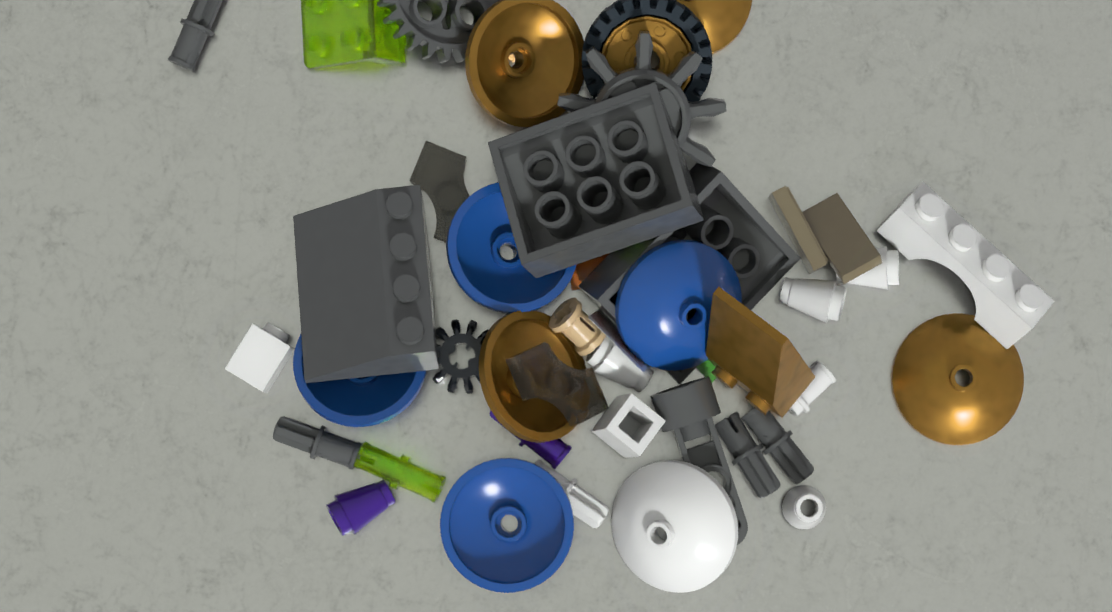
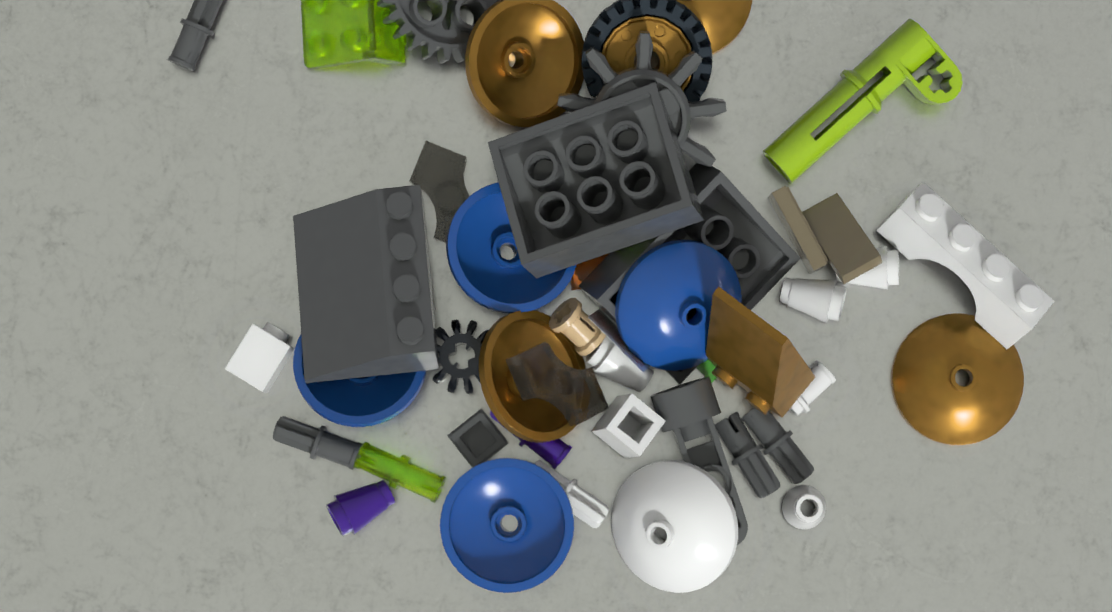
none -> dark grey tile [447,408,509,468]
none -> lime piece [763,19,963,184]

